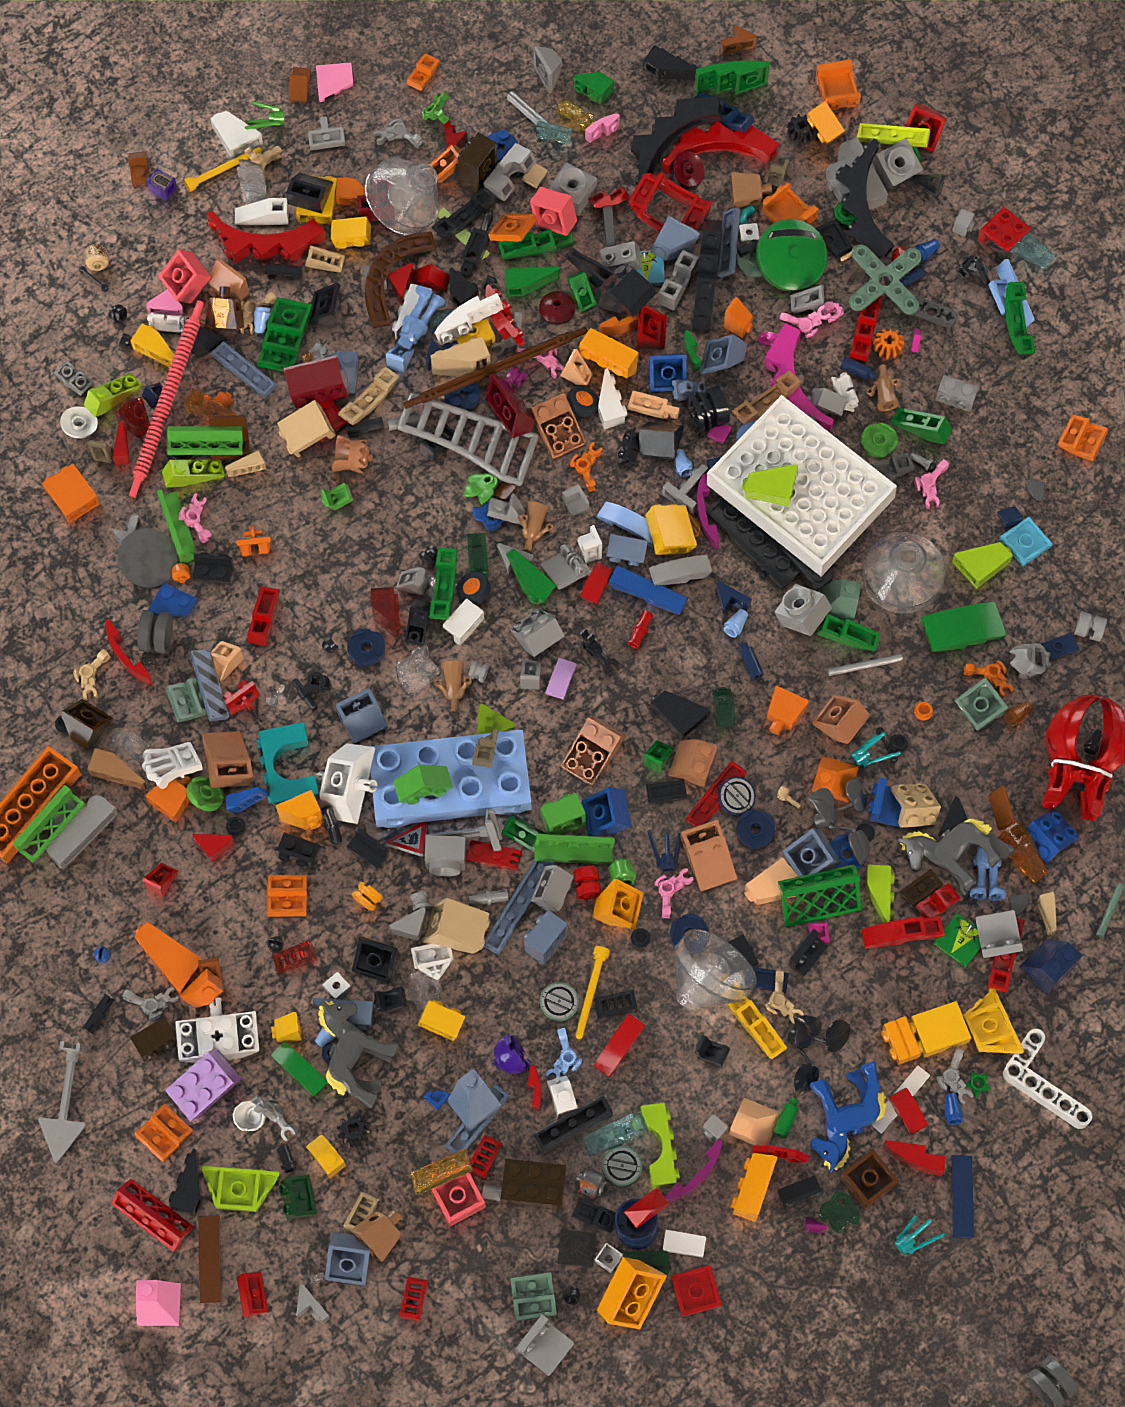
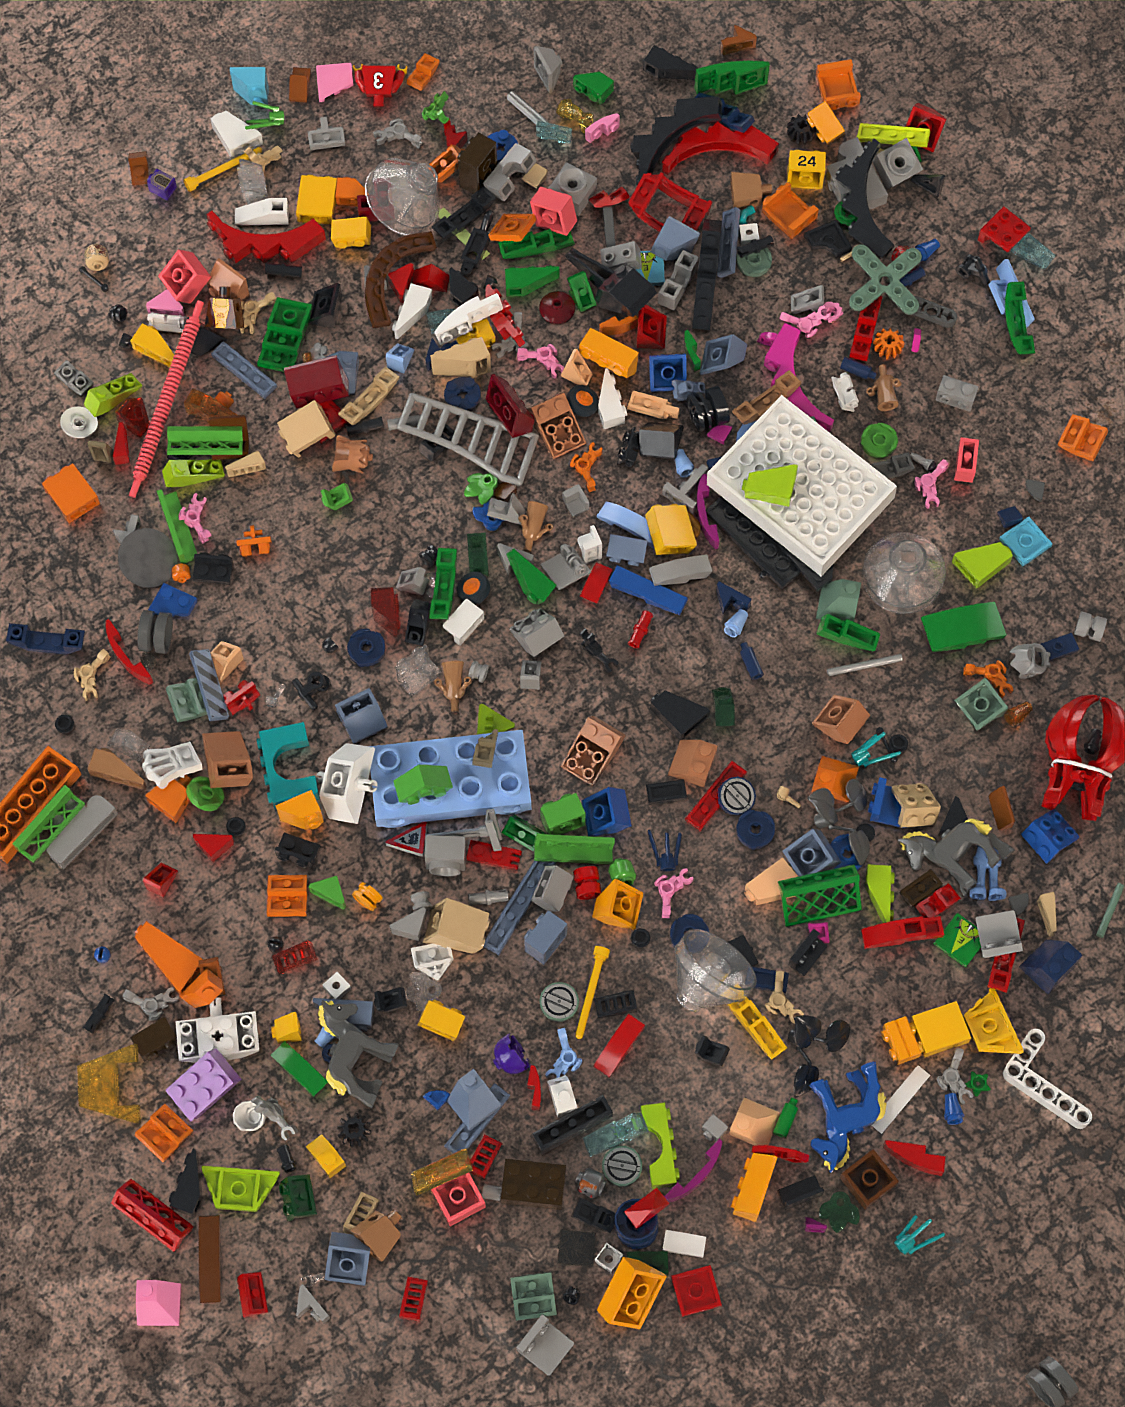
light grey piece [38,1041,88,1163] -> none
dark brown slope [61,699,113,749] -> none
dark blue slope [142,382,163,408] -> none
blue slope [226,787,269,814] -> none
red slope [247,586,280,646] -> none
light blue cone [253,306,271,334] -> none
black slope [286,172,334,214] -> none
tan slope [305,245,345,273] -> none
black axle [320,805,342,845] -> none
black panel [346,827,390,871] -> none
black slope [352,936,399,983] -> none
medium blue piece [397,285,447,350] -> none
reddish brown axle [403,326,588,409] -> none
magenta wheel [506,366,528,389] -> none
lavender slope [546,658,577,700] -> none
green slope [643,740,674,774] -> none
dark red dish [673,151,704,187] -> none
nougat slope [680,820,737,892] -> none
orange slope [724,297,753,338] -> none
green dish [756,219,827,292] -> none
dark tan slope [763,159,789,191] -> none
orange torso [767,685,809,735] -> none
light grey piece [774,584,832,636] -> none
light grey slope [810,388,848,416] -> none
red slope [889,1088,928,1134] -> none
green slope [890,407,952,444] -> none
orange plate [914,702,933,721] -> none
dark blue tile [951,1155,974,1238] -> none
light grey plate [952,209,976,237] -> none
clear orange slope [997,820,1048,883] -> none
none -> dark blue slope [6,623,85,655]
none -> clear yellow wing [77,1044,141,1123]
none -> medium azure slope [230,67,269,106]
none -> bright green slope [308,876,346,910]
none -> red torso [353,64,407,107]
none -> yellow brick [787,150,826,189]
none -> coral brick [954,437,979,483]

